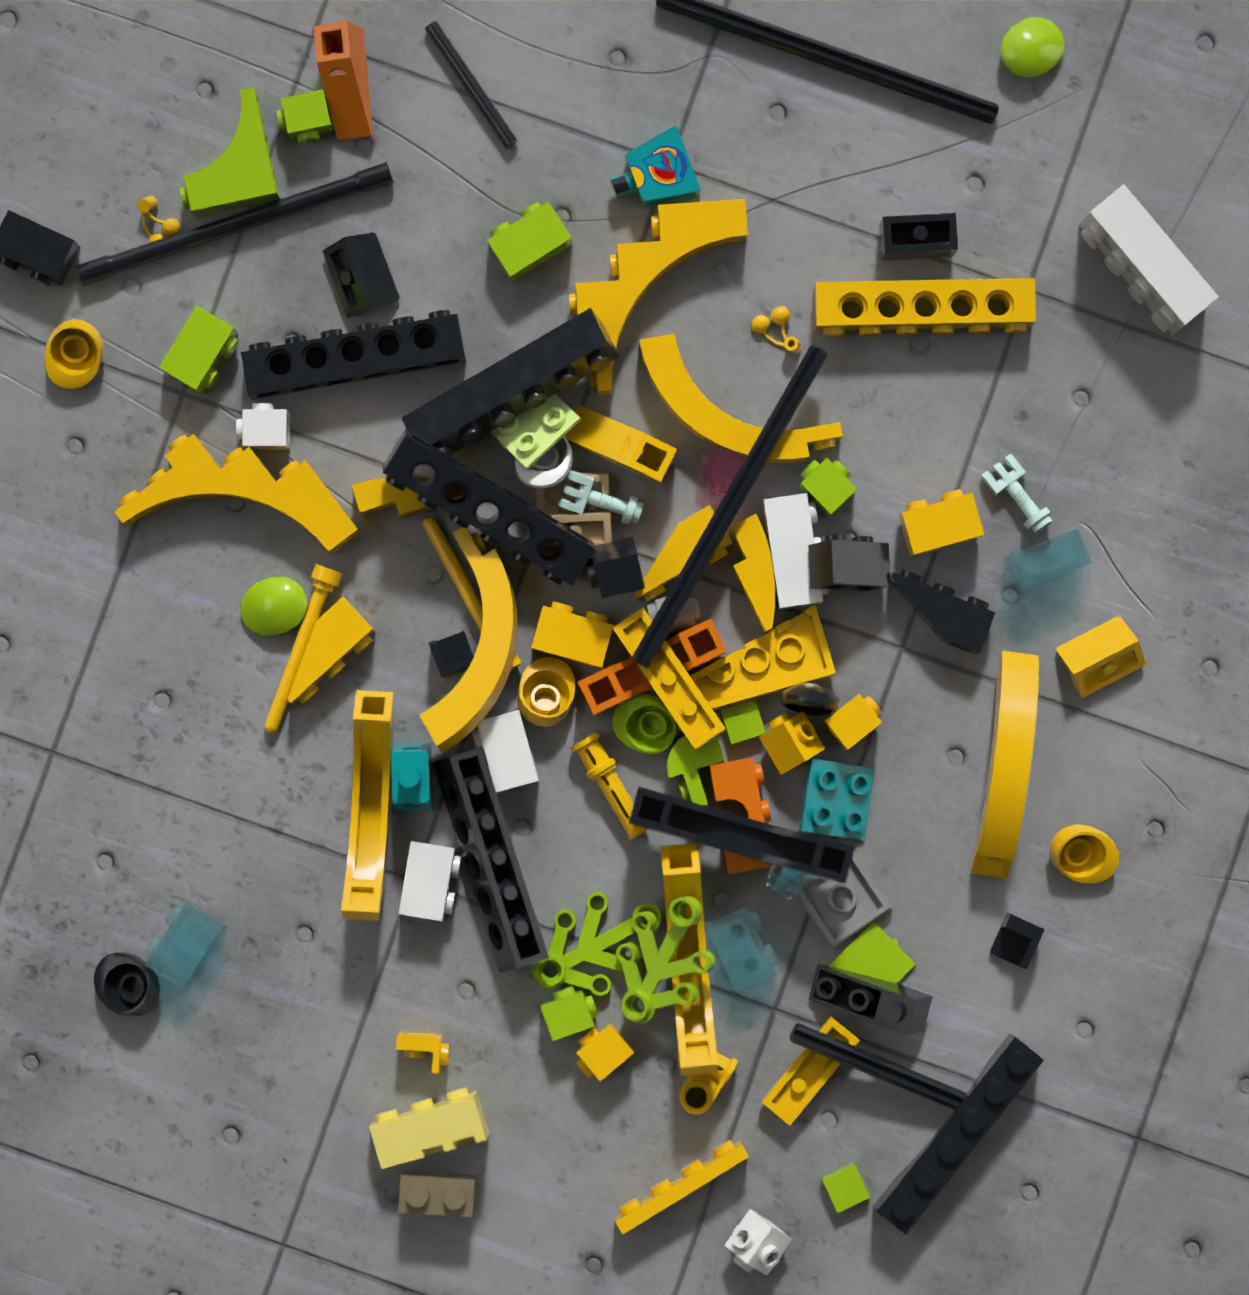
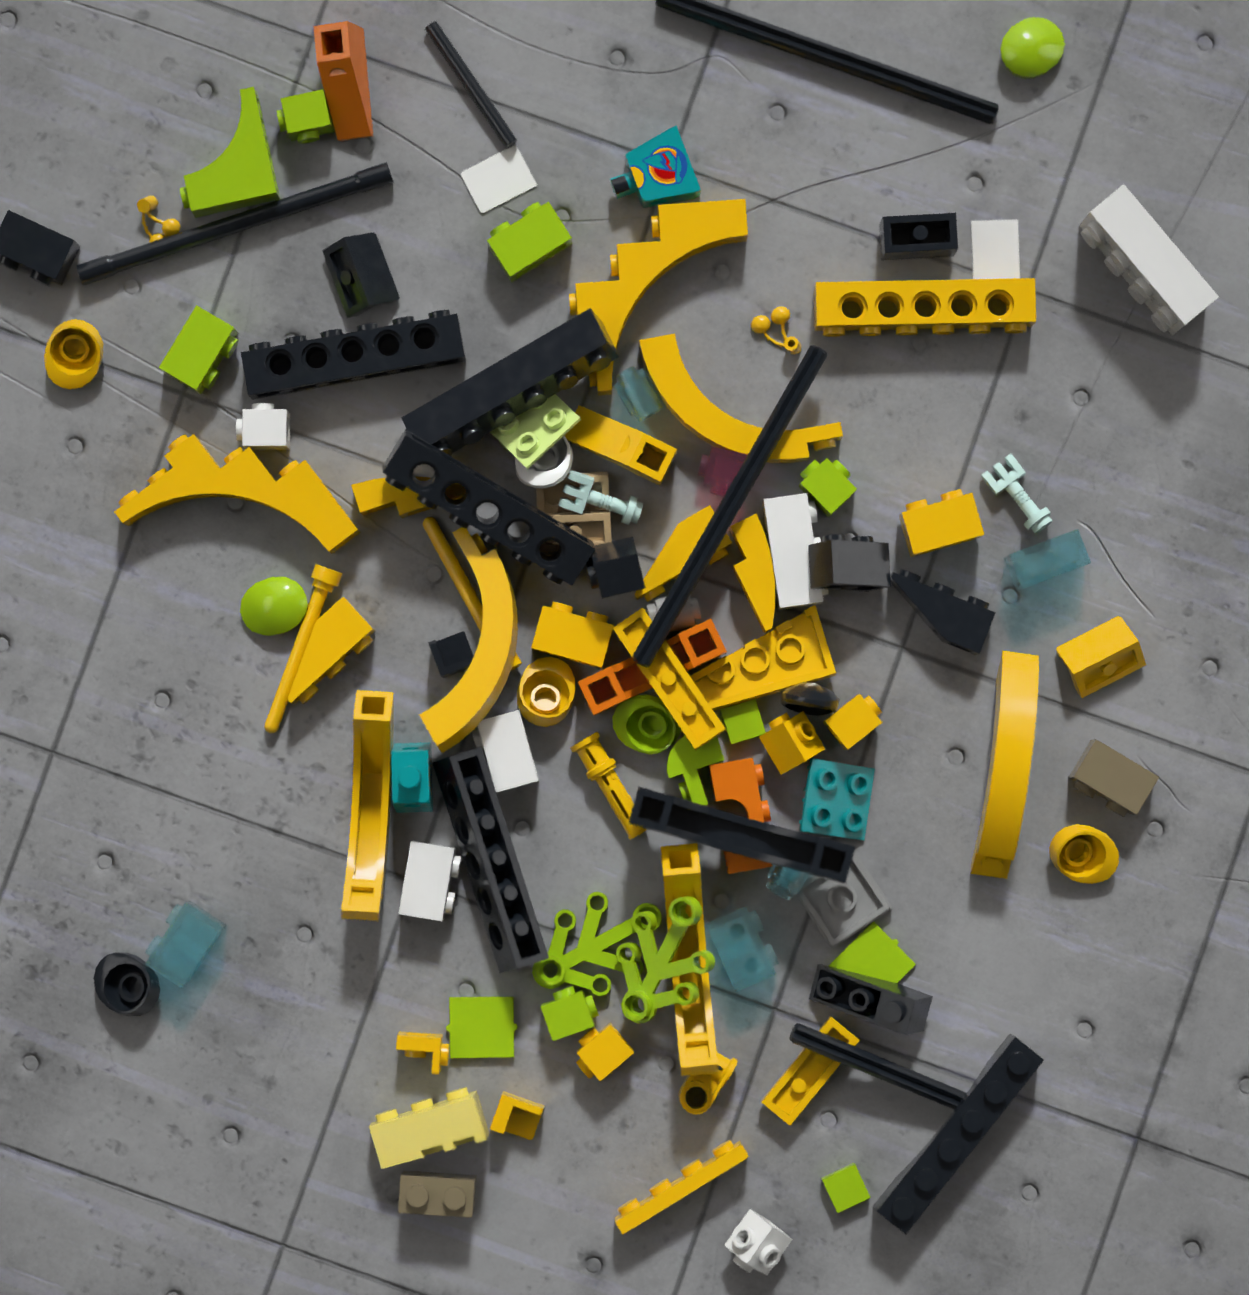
black panel [990,913,1045,969] -> none
none -> lime piece [446,996,518,1058]
none -> white sticker [461,144,537,213]
none -> yellow panel [490,1091,545,1140]
none -> clear light blue brick [613,366,663,423]
none -> white sticker [971,219,1020,279]
none -> dark tan brick [1069,739,1159,817]

